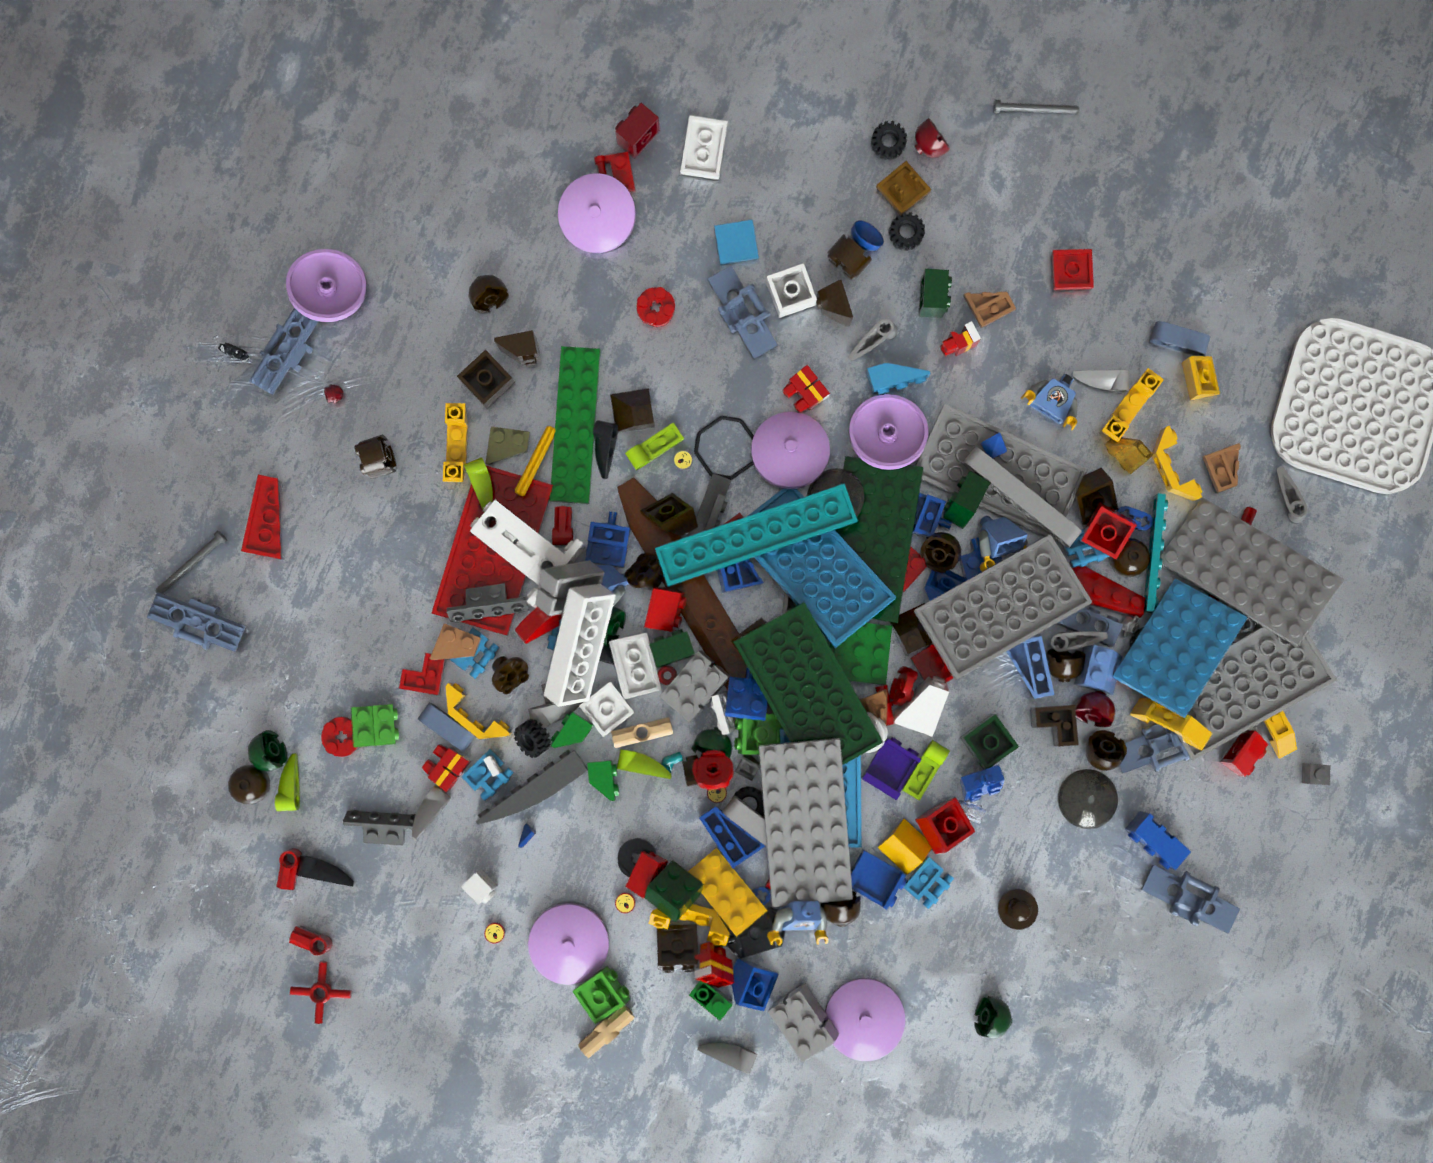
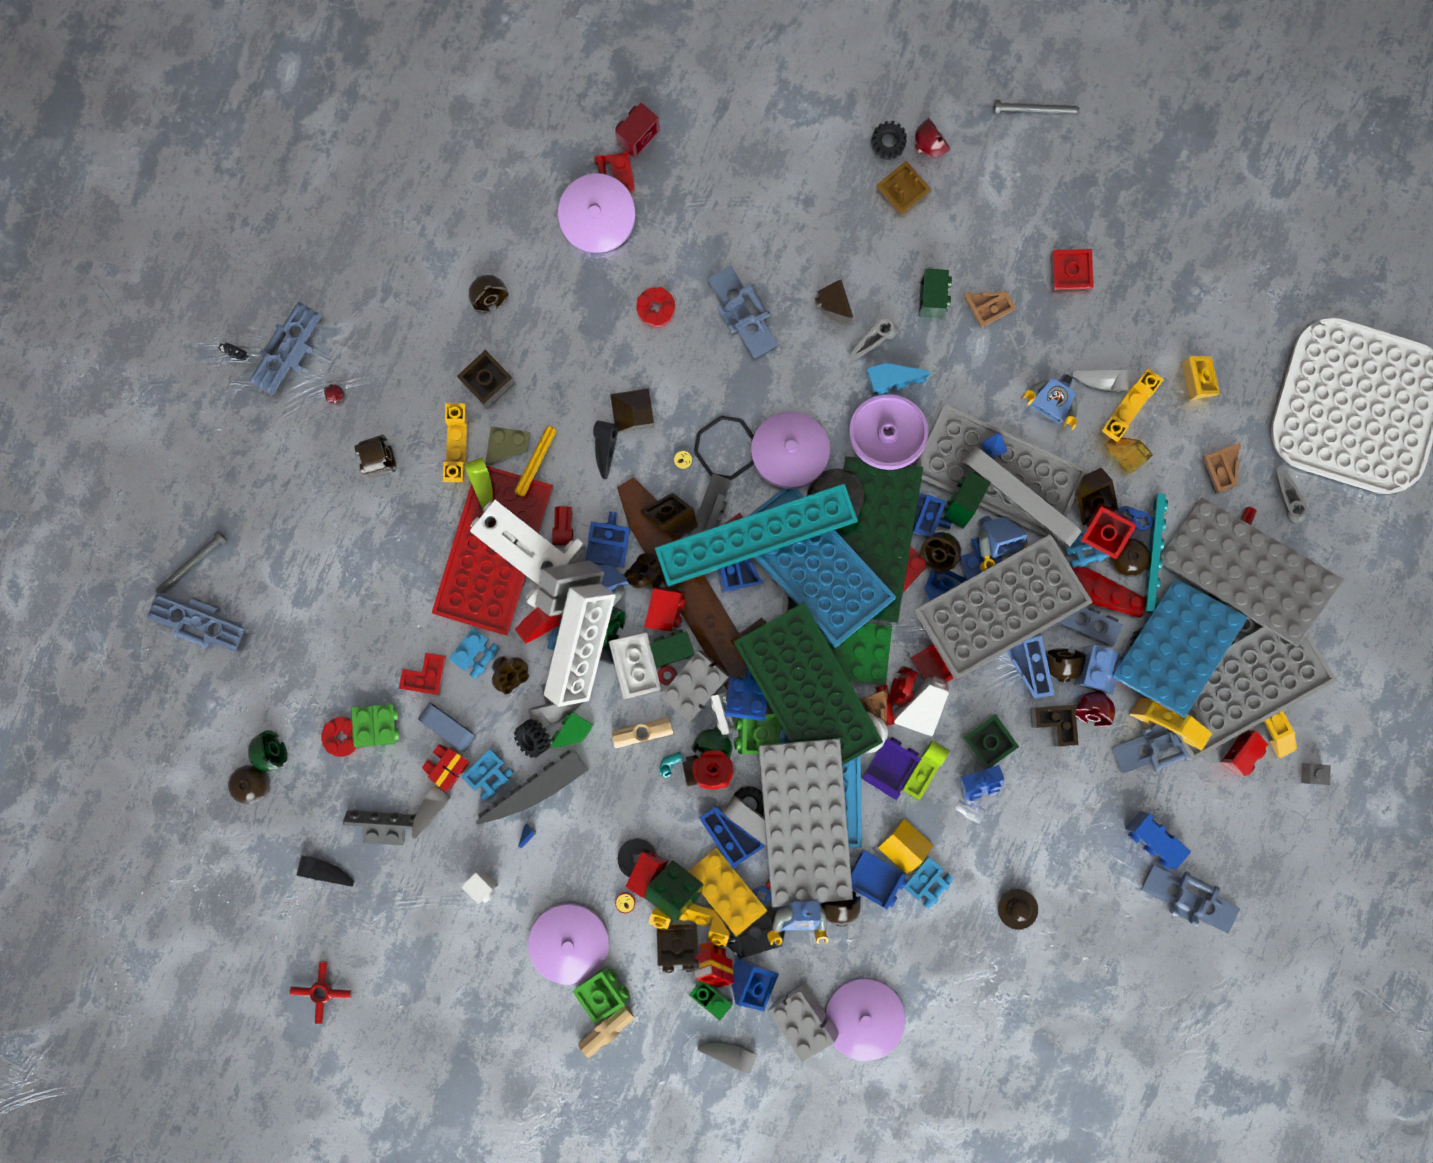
red wing [241,474,281,560] -> none
lime piece [275,753,300,812] -> none
red piece [276,848,302,890] -> none
lavender dish [286,249,366,322] -> none
red piece [289,926,332,956] -> none
medium nougat wing [430,623,482,660] -> none
yellow slope [445,683,512,739] -> none
dark grey bracket [447,583,529,622] -> none
white tile [483,755,502,777] -> none
light yellow tile [484,922,505,944] -> none
dark brown slope [494,330,541,367] -> none
green plate [550,346,601,504] -> none
white plate [579,681,635,737] -> none
green slope [587,760,619,801] -> none
lime piece [617,749,672,779] -> none
lime plate [625,423,684,470] -> none
white plate [680,115,728,180] -> none
light yellow tile [707,788,727,803] -> none
dark azure tile [714,220,759,265] -> none
flat silver slope [735,754,760,781] -> none
white brick [766,263,817,318] -> none
red hips [782,365,830,413] -> none
dark brown brick [827,234,872,280] -> none
blue piece [851,220,884,252] -> none
black tyre [889,212,925,251] -> none
dark brown slope [890,603,933,655] -> none
red slope [915,797,976,854] -> none
red hips [940,321,981,357] -> none
dark green cylinder [974,996,1012,1038] -> none
light grey piece [1051,631,1108,652] -> none
clear smoke dish [1058,769,1118,829] -> none
dark brown cylinder [1085,730,1127,771] -> none
light grey plate [1121,615,1139,637] -> none
sand blue beam [1150,321,1210,356] -> none
yellow slope [1151,426,1202,501] -> none

